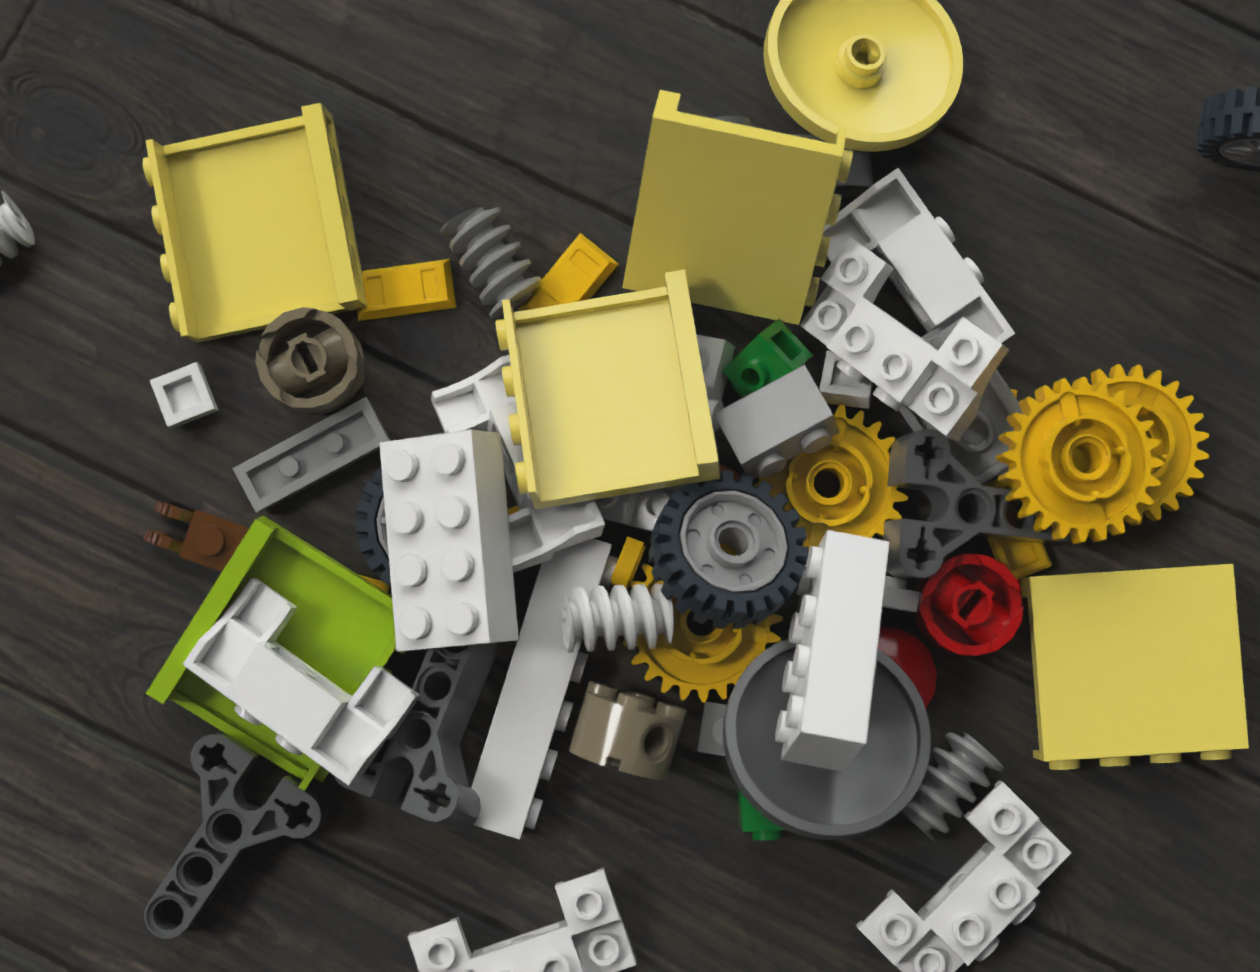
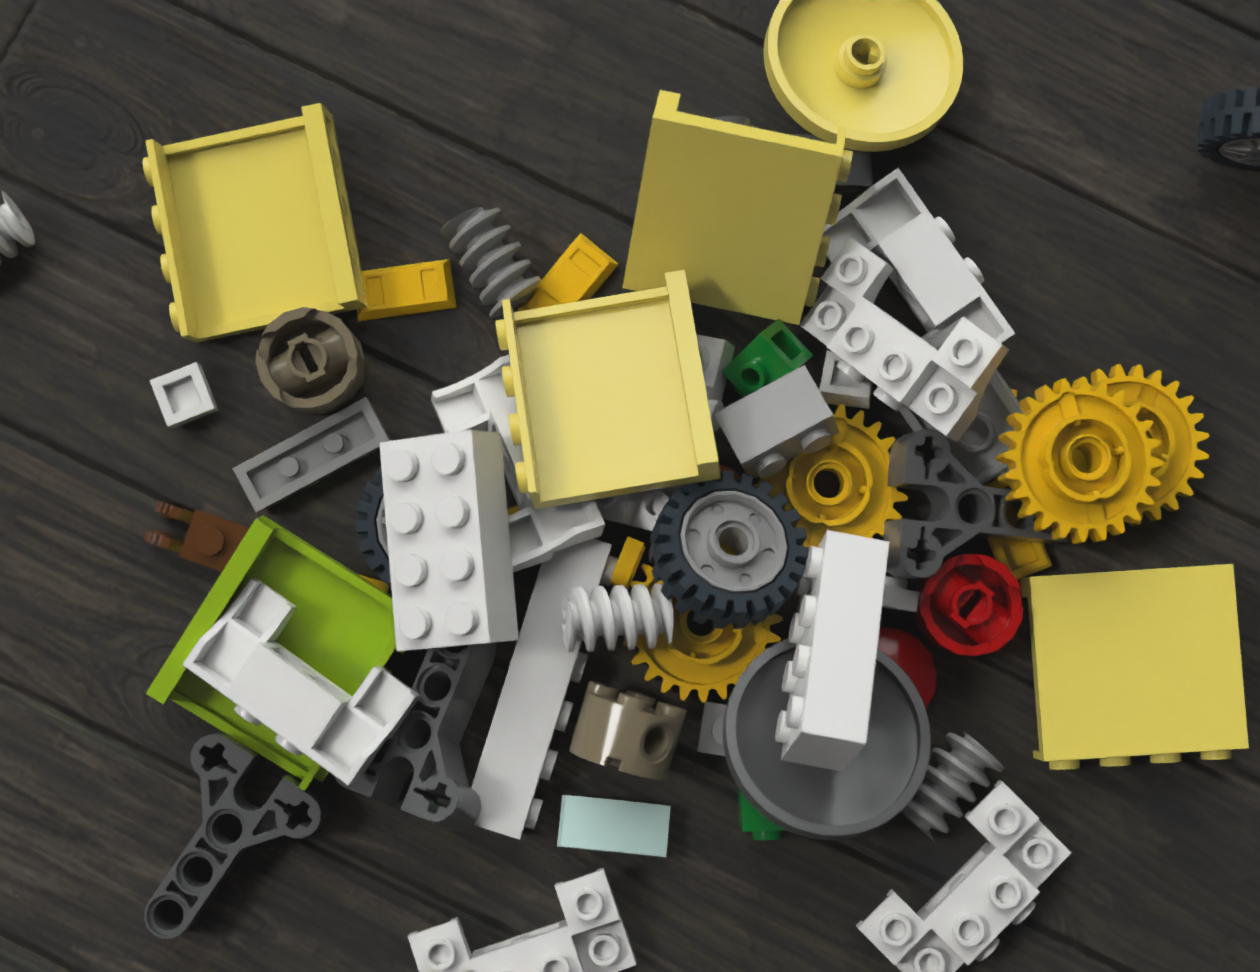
none -> light aqua slope [557,795,671,857]

